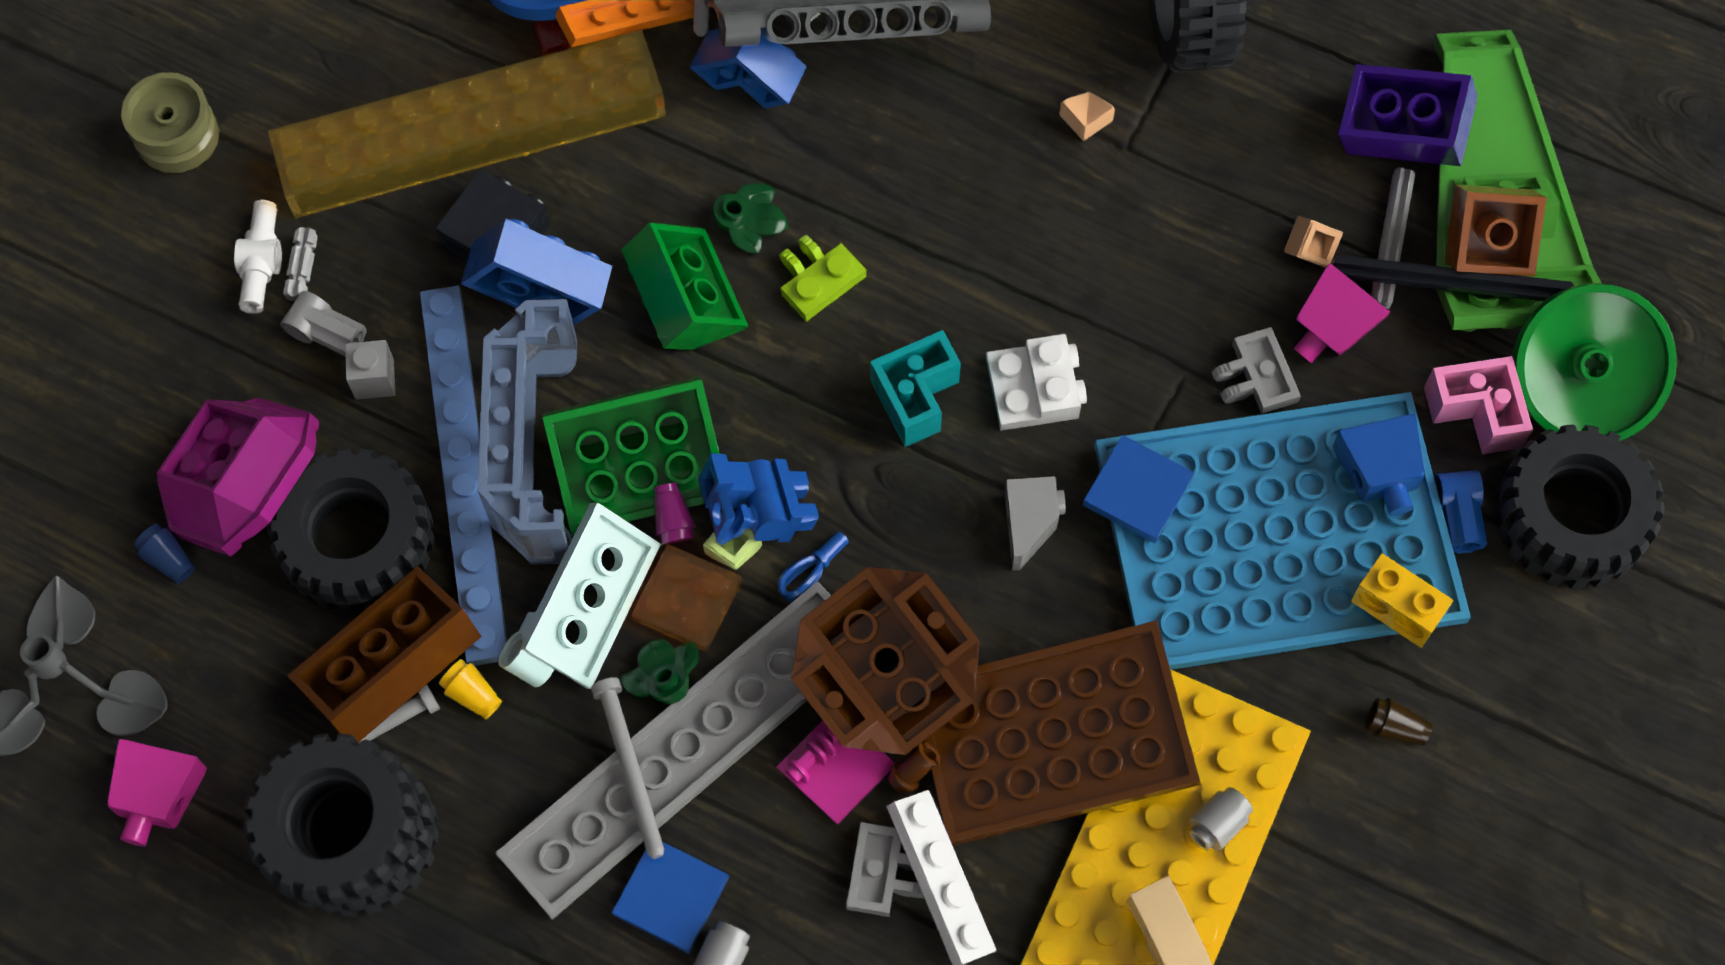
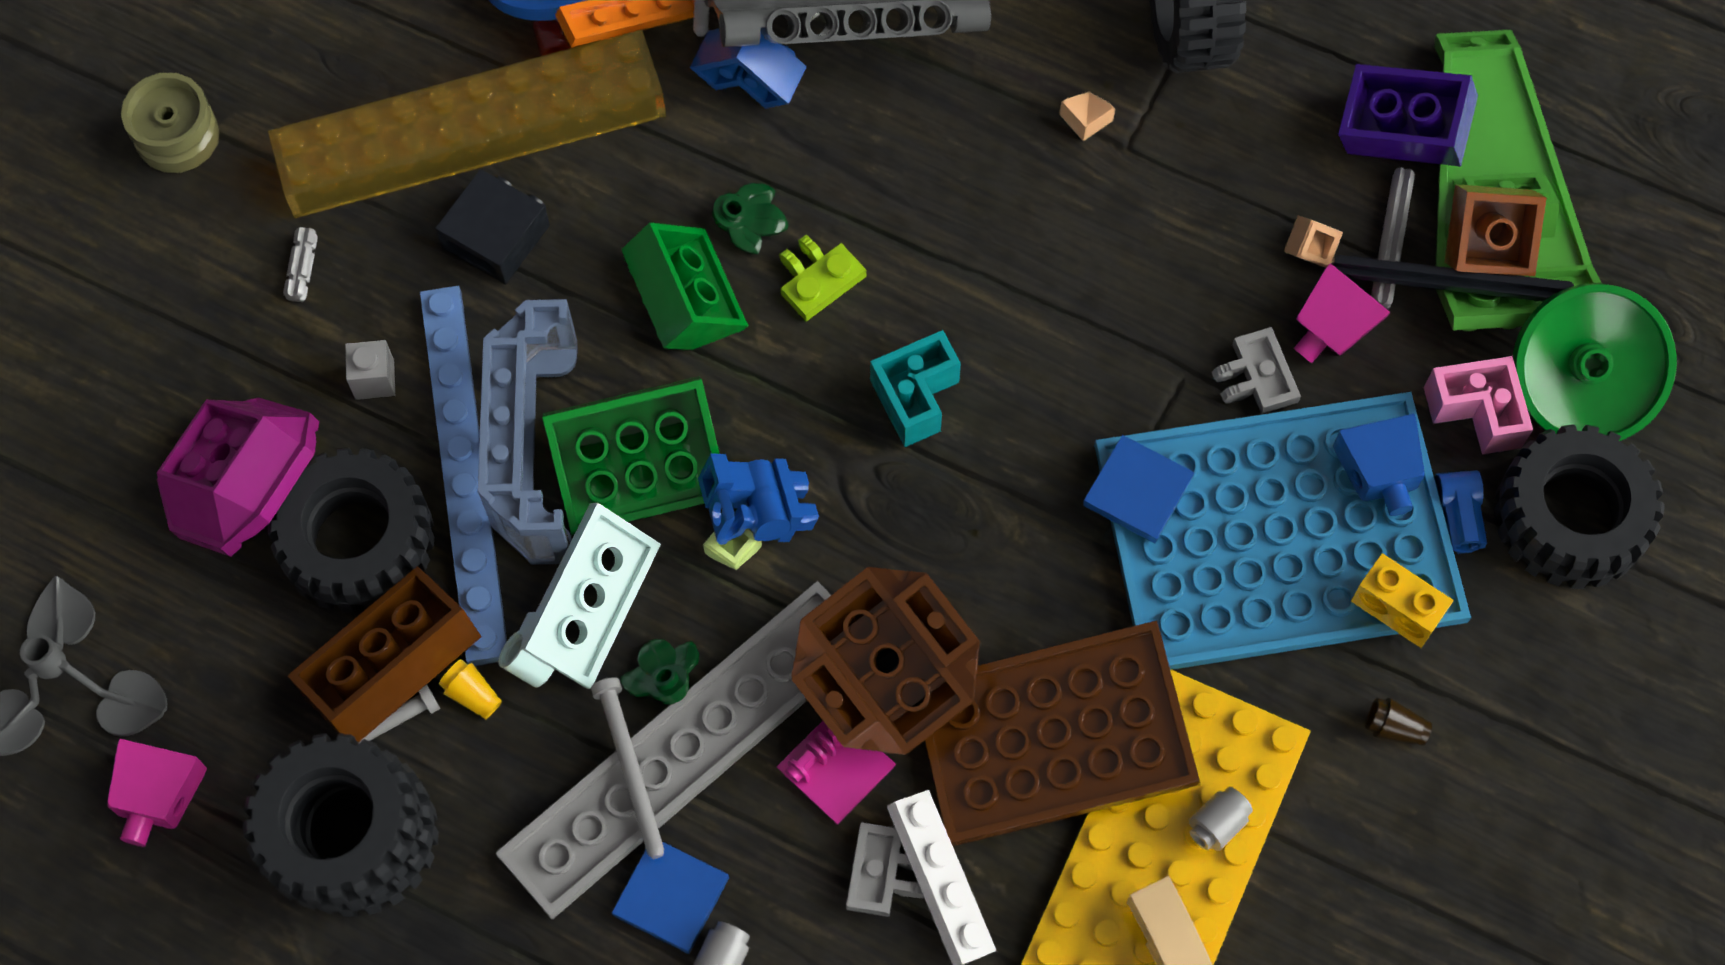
dark blue cone [133,524,195,584] -> none
white pin [234,200,282,314] -> none
light grey piece [280,291,367,357] -> none
brick [461,218,612,325] -> none
clear orange plate [631,544,742,652] -> none
magenta cone [653,482,696,545] -> none
blue piece [778,531,849,603] -> none
reddish brown pin [888,742,941,793] -> none
white plate [986,334,1087,431] -> none
light grey slope [1004,476,1066,570] -> none

